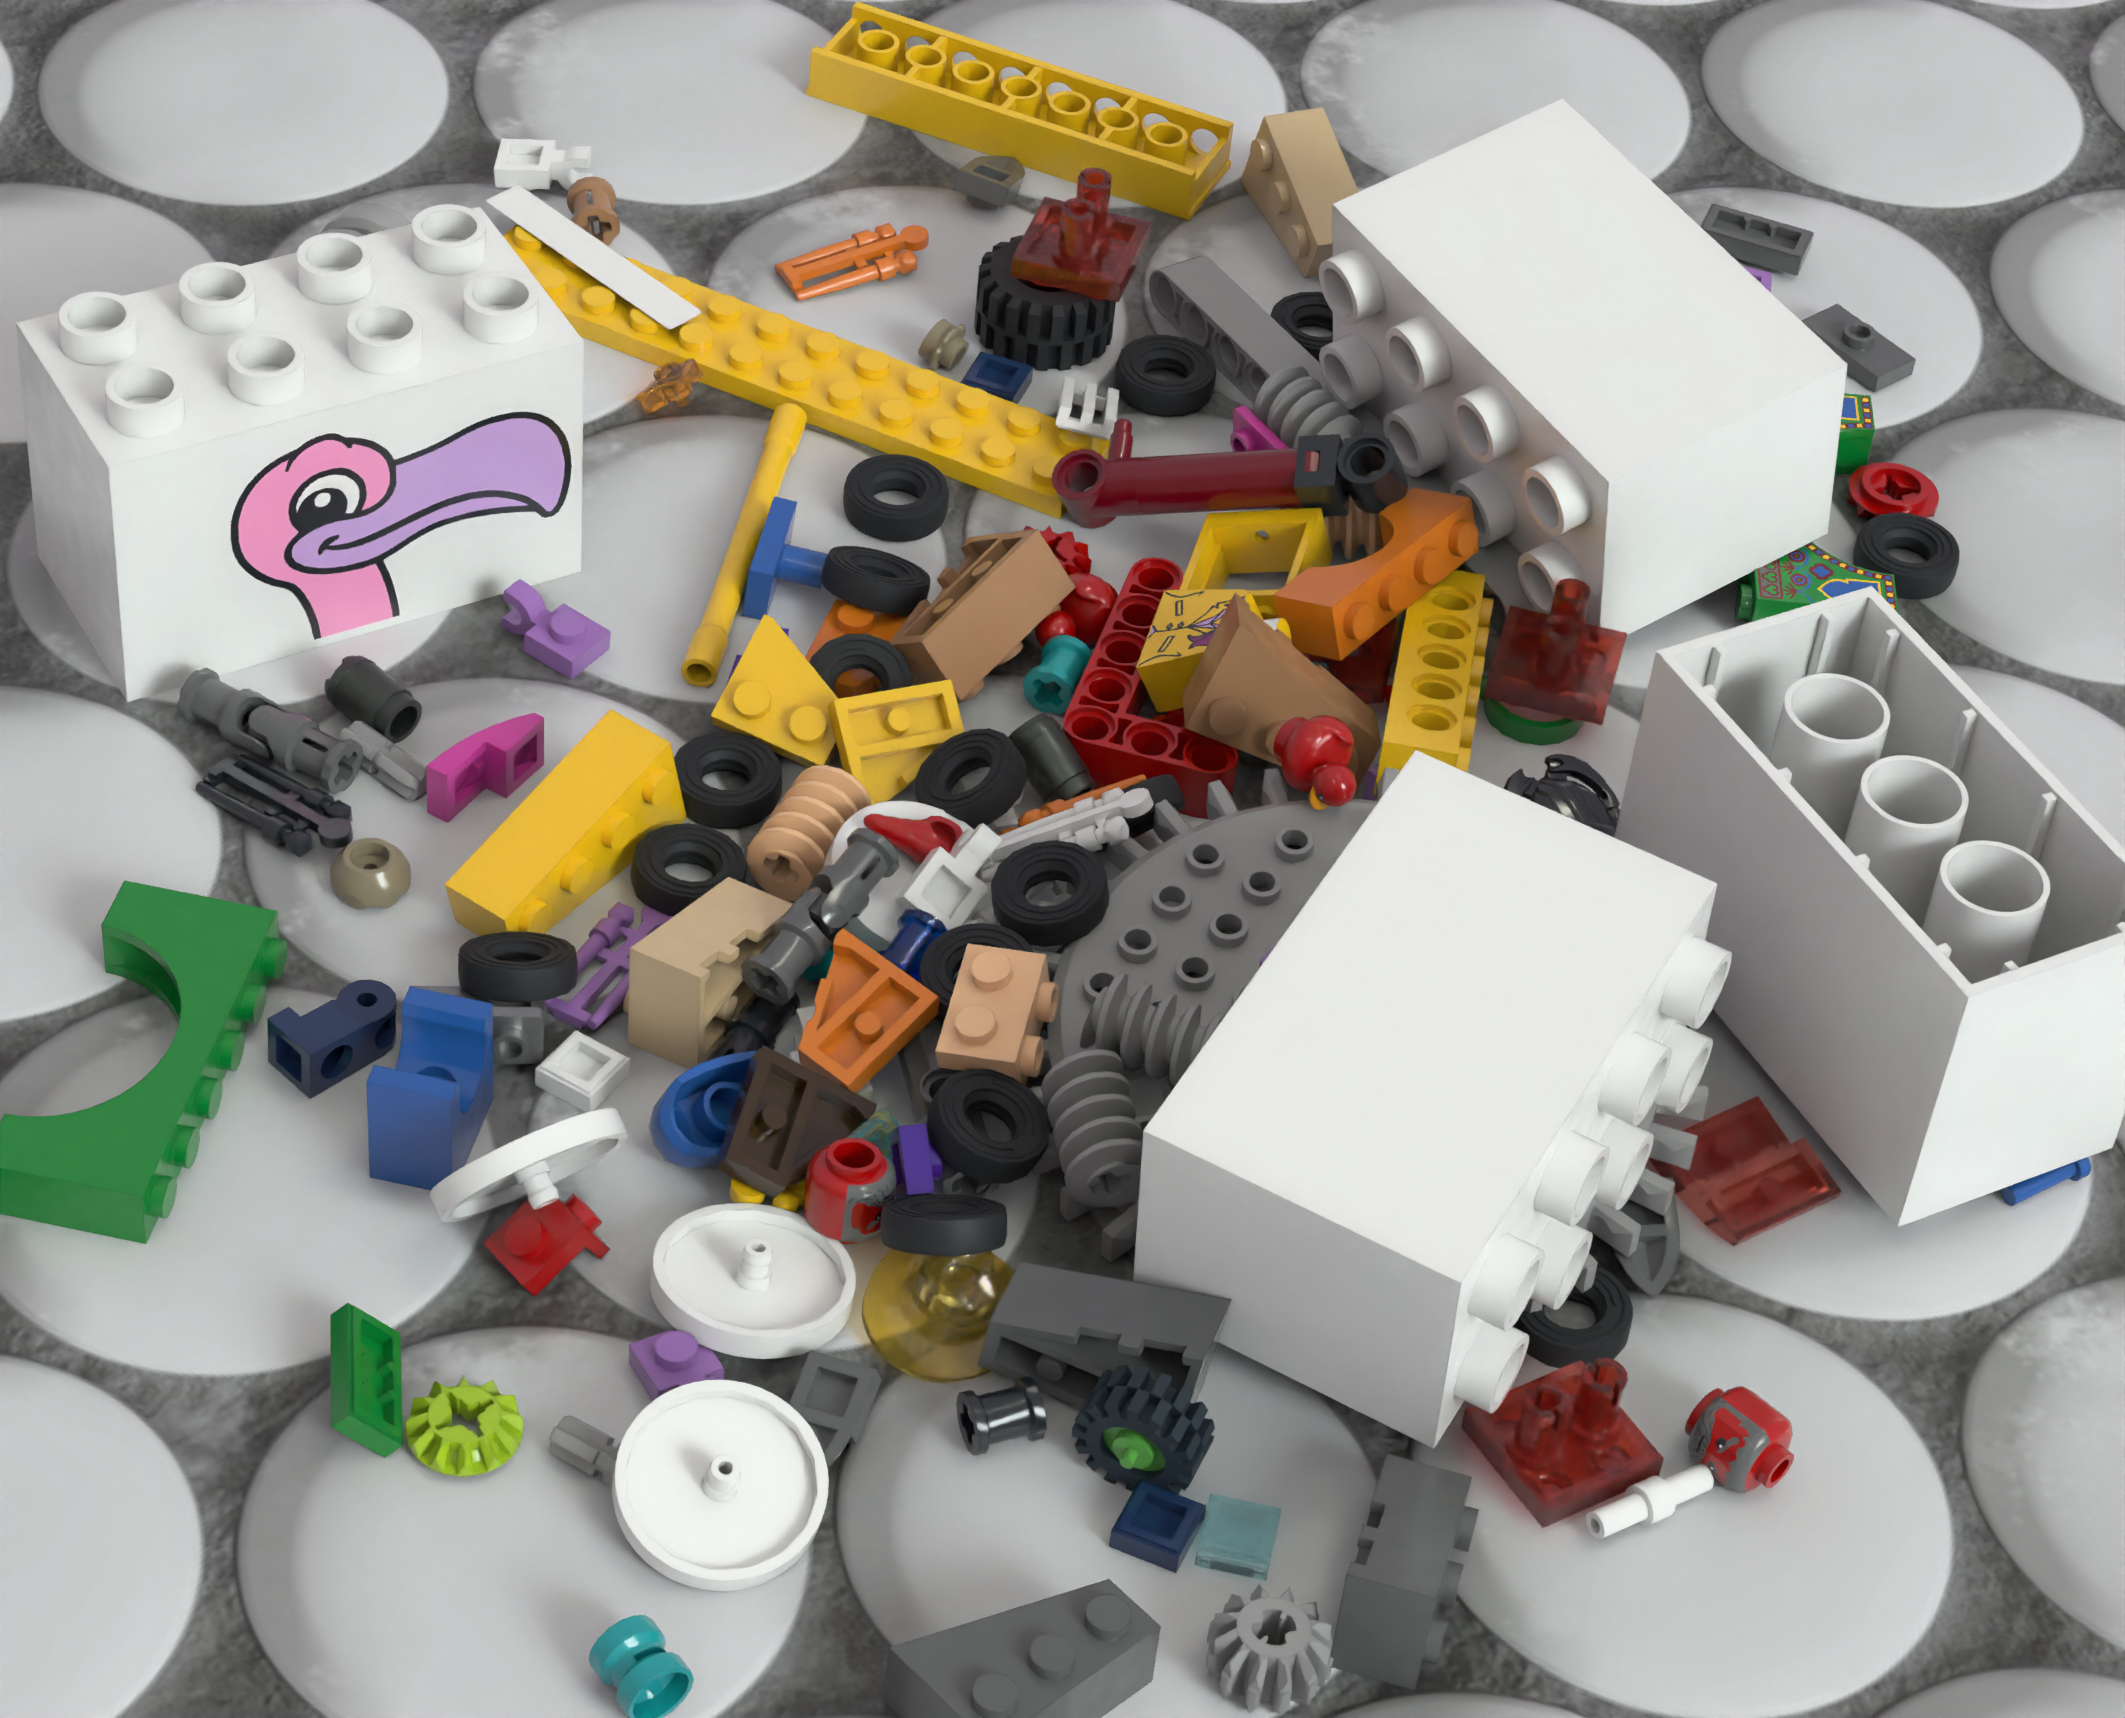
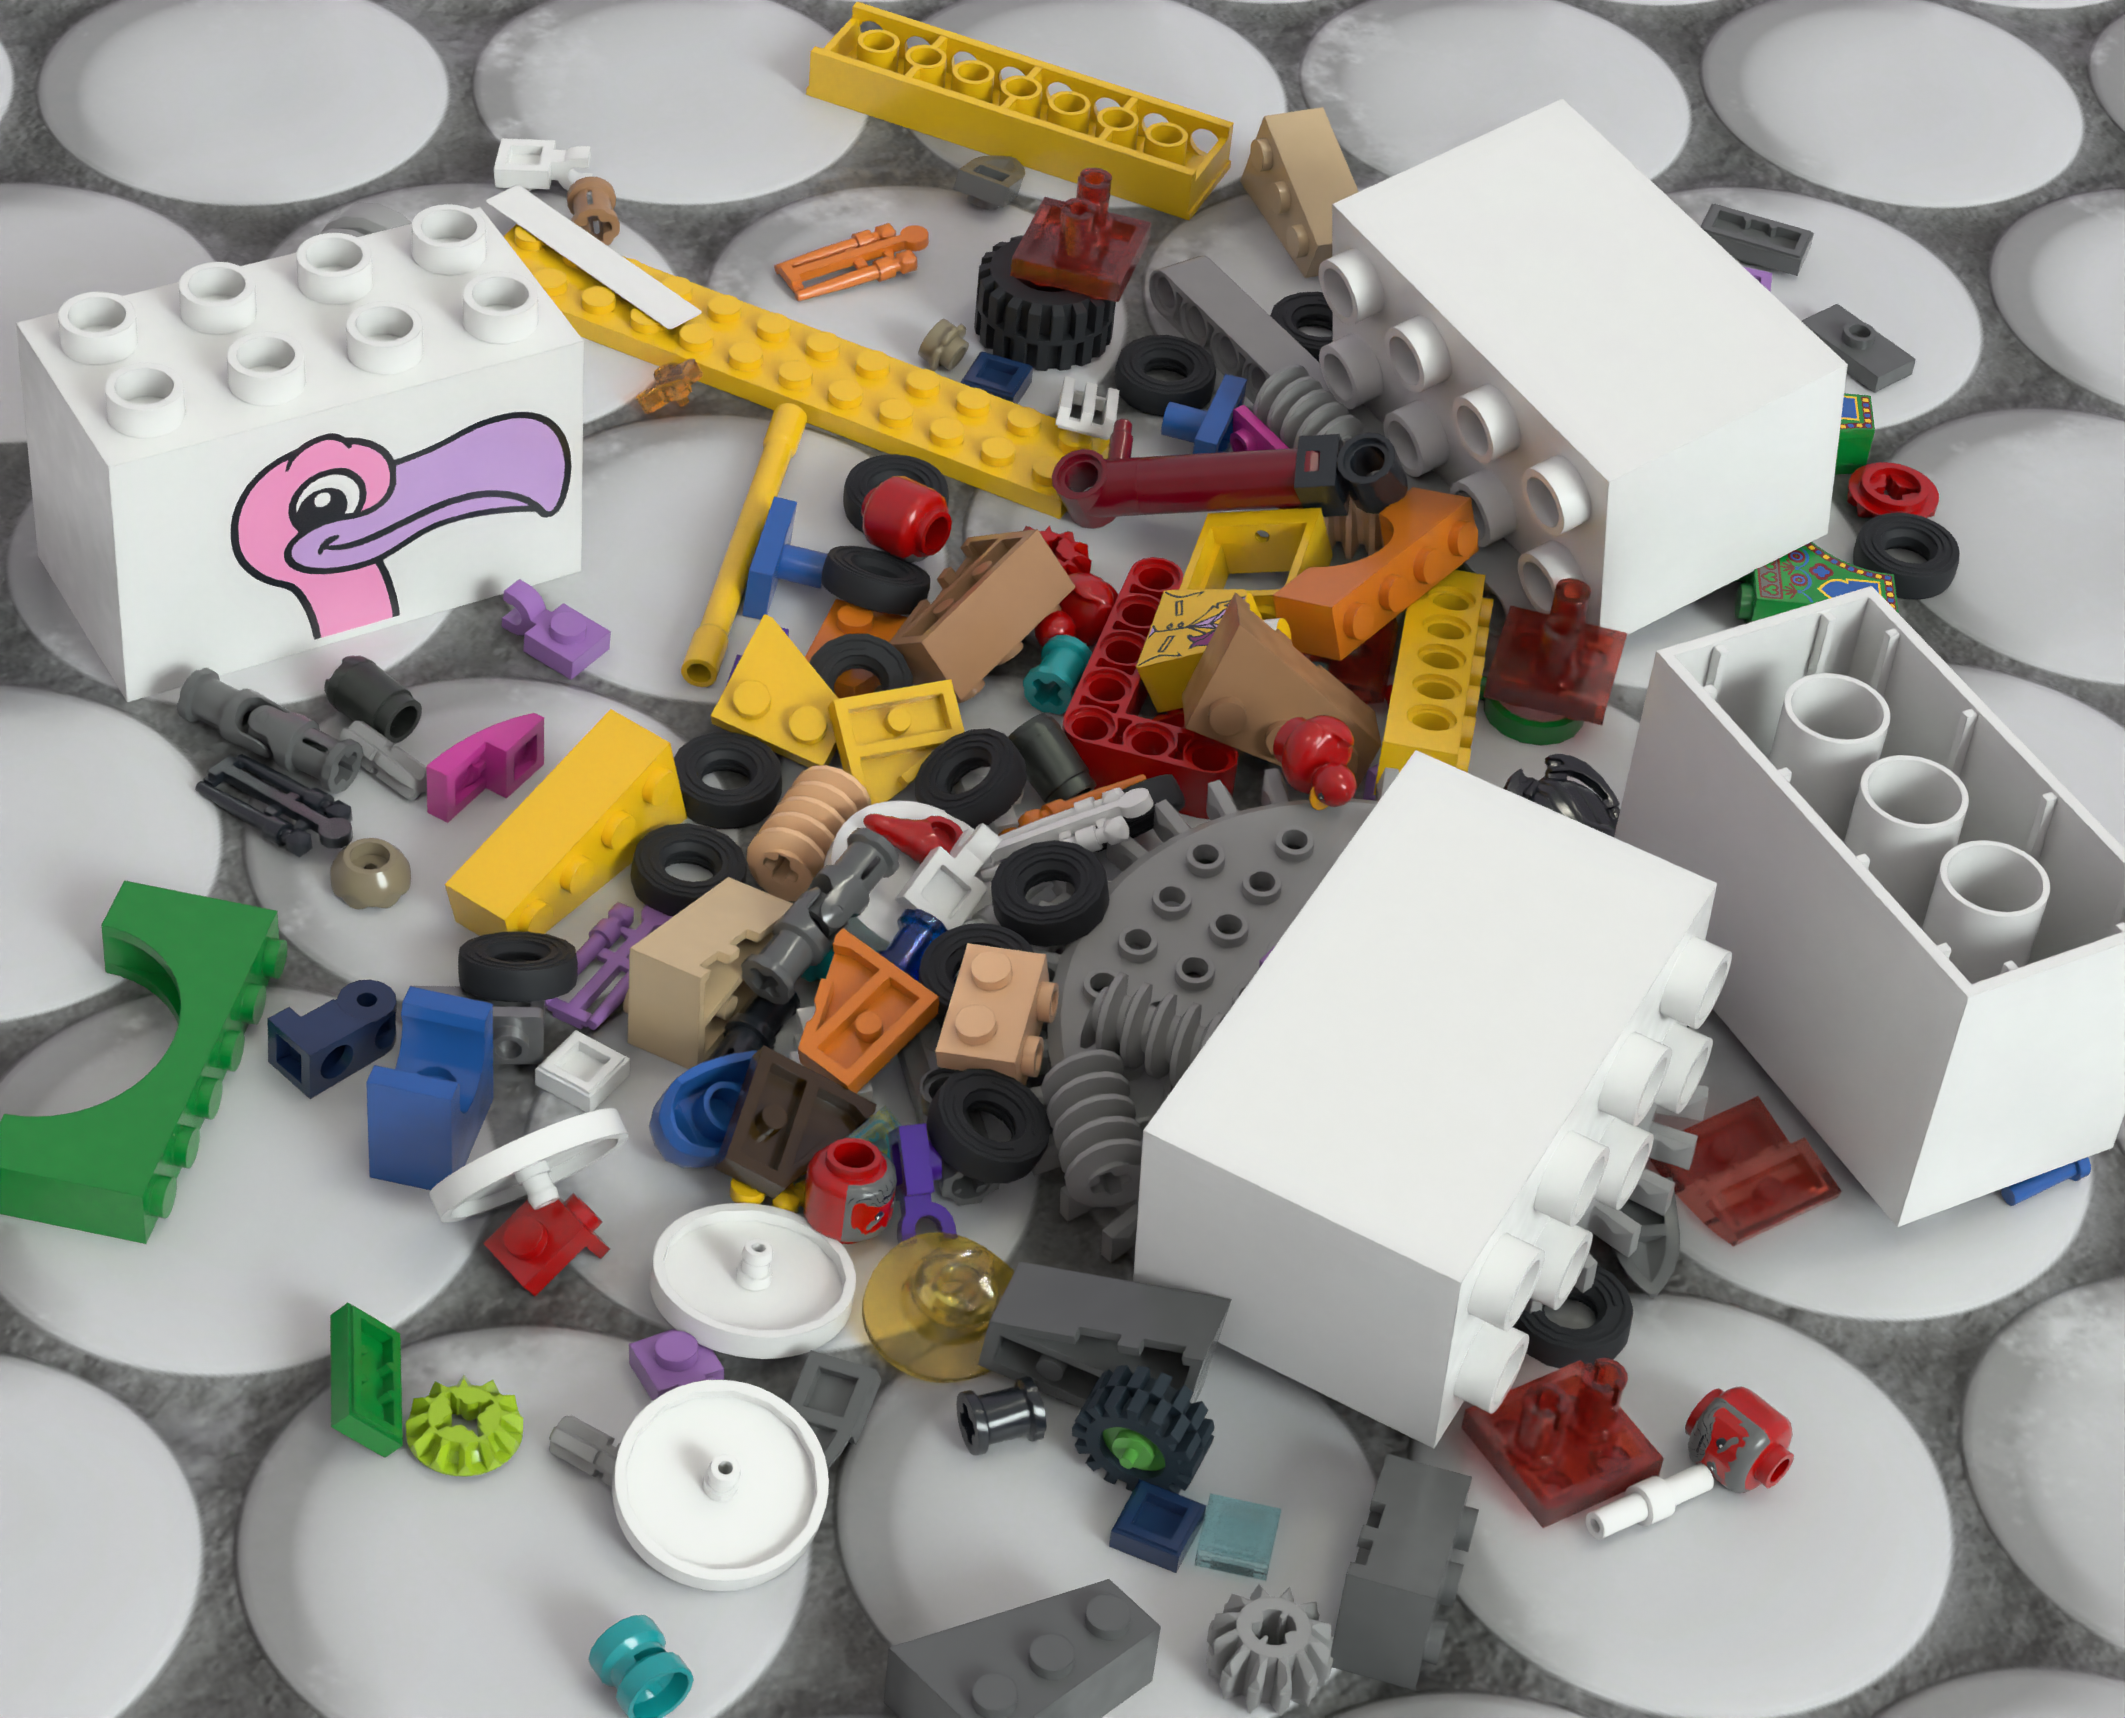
black tyre [880,1194,1007,1256] -> none
none -> red head [861,476,952,563]
none -> blue tile [1161,374,1247,454]

